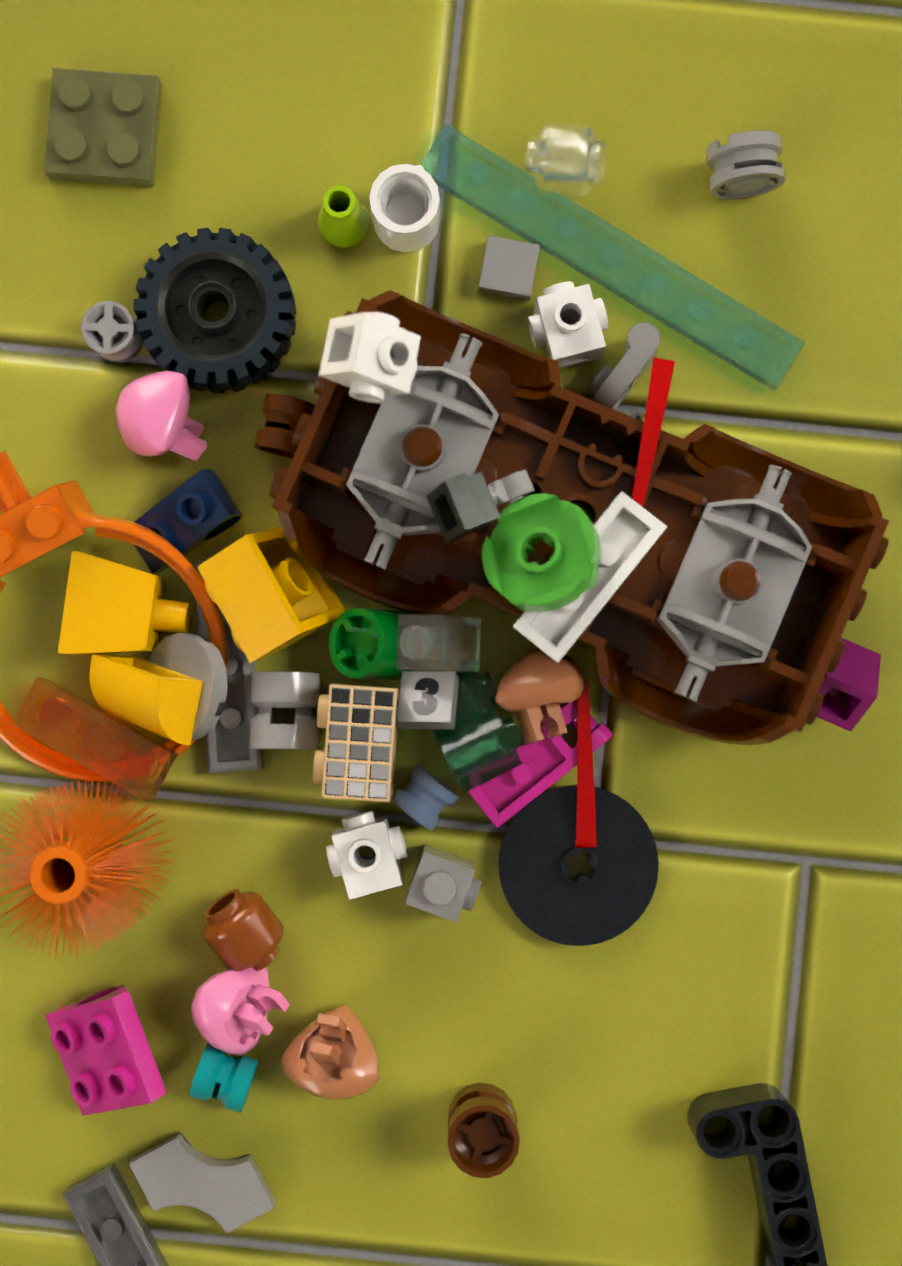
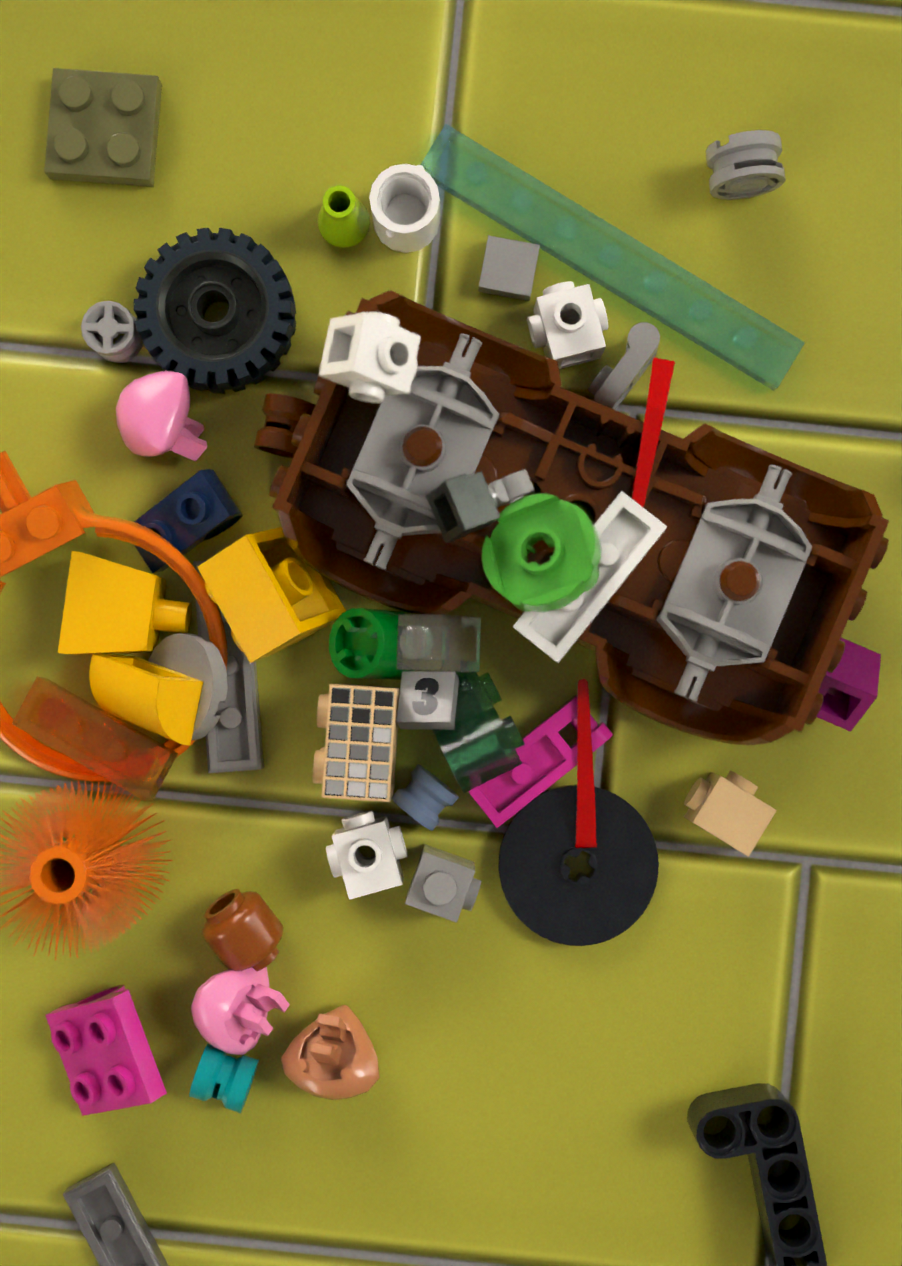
light grey tile [129,1132,276,1234] -> none
light grey wheel [249,671,321,750] -> none
reddish brown wheel [447,1083,520,1178] -> none
nougat piece [495,648,585,745] -> none
clear head [525,122,607,197] -> none
none -> tan brick [684,770,777,857]

